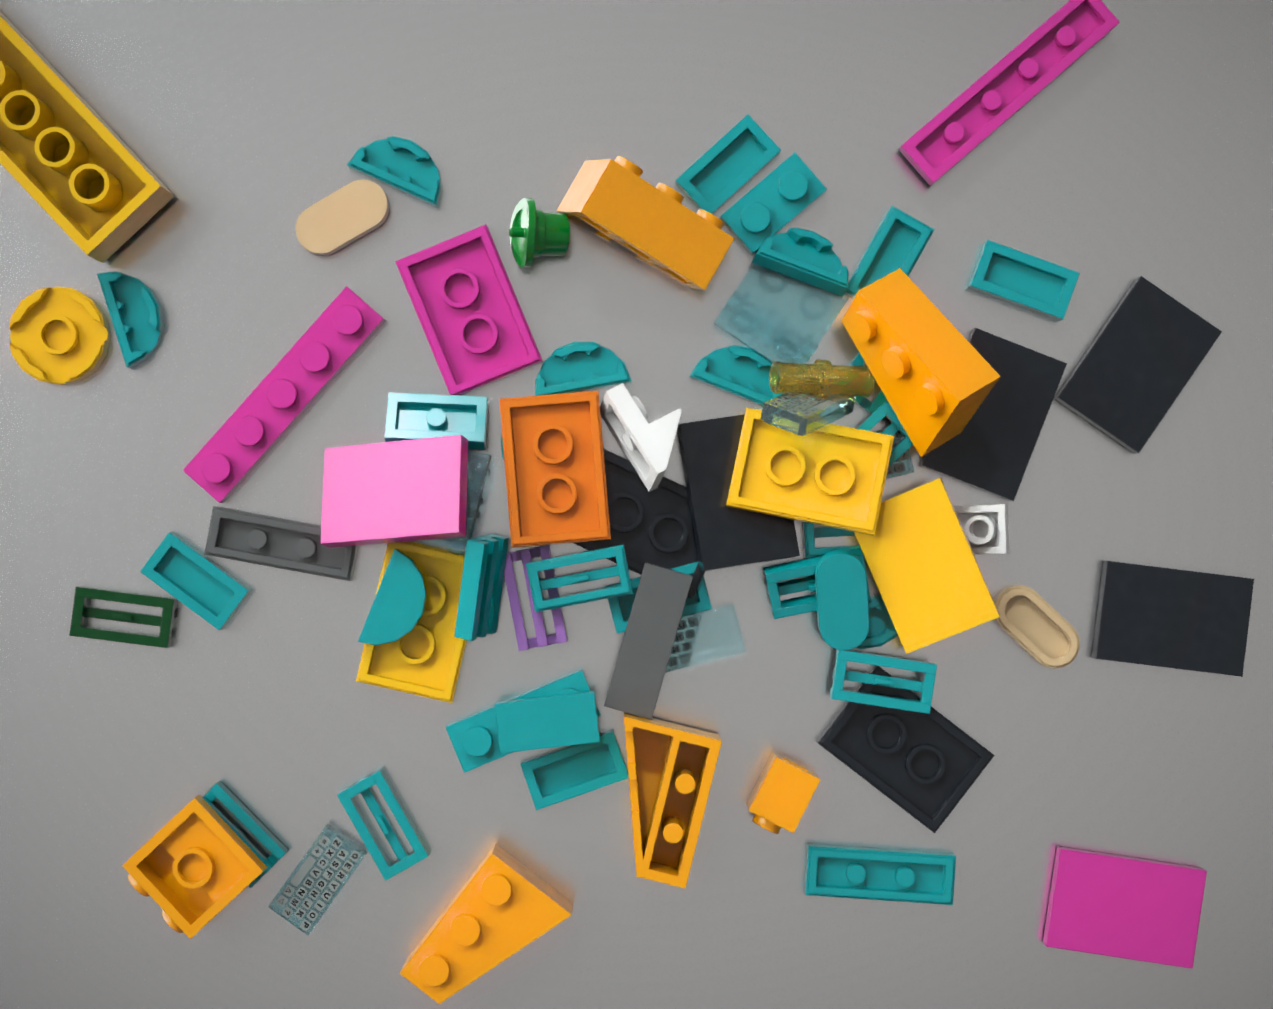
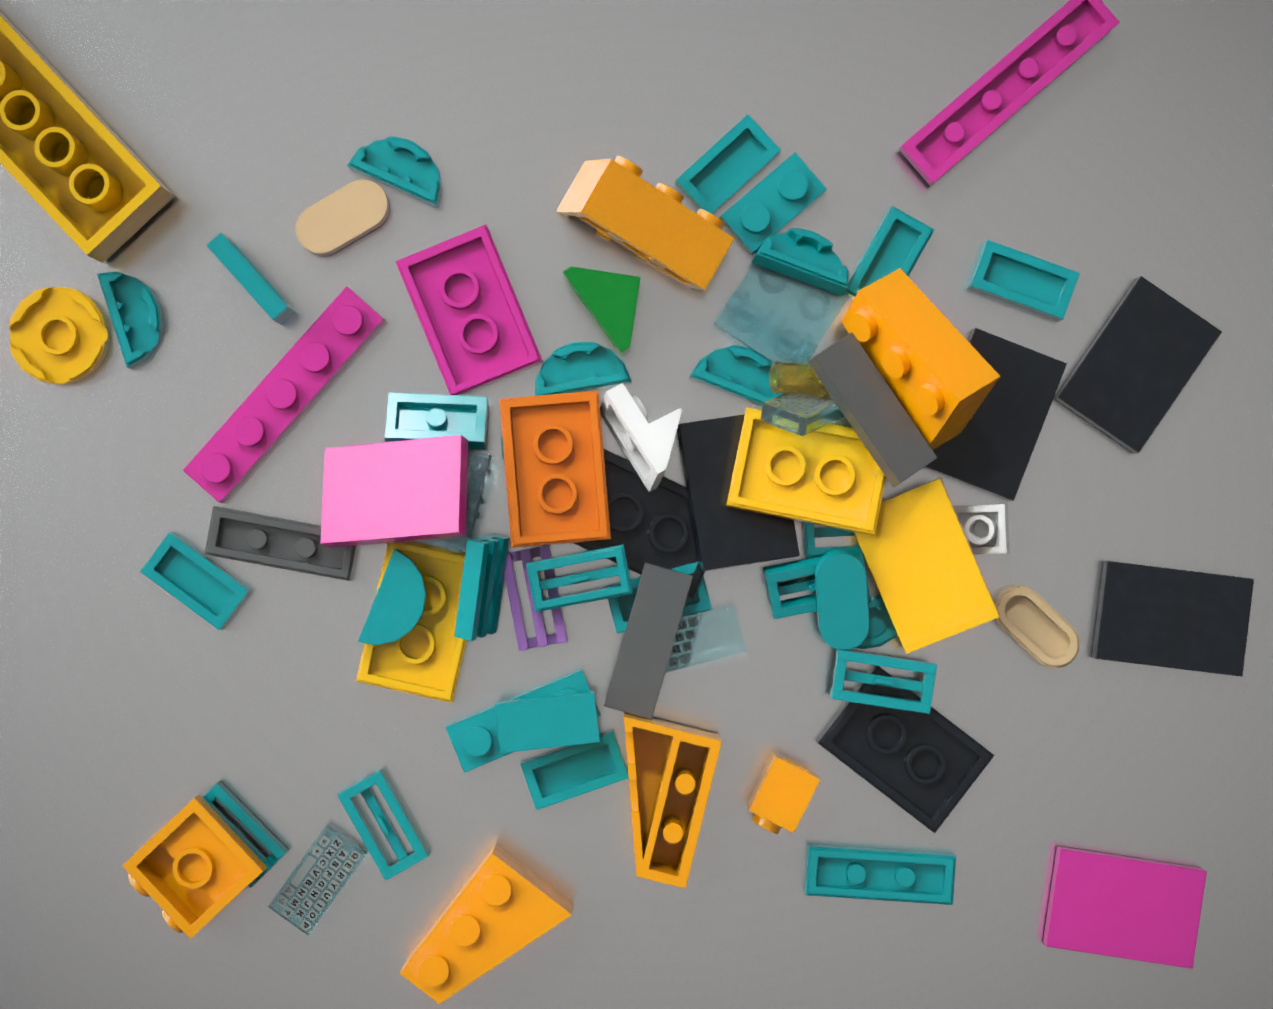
dark green tile [69,586,178,648] -> none
green piece [509,198,570,268] -> none
none -> teal tile [206,232,296,325]
none -> green slope [563,266,641,357]
none -> dark grey tile [808,332,937,488]

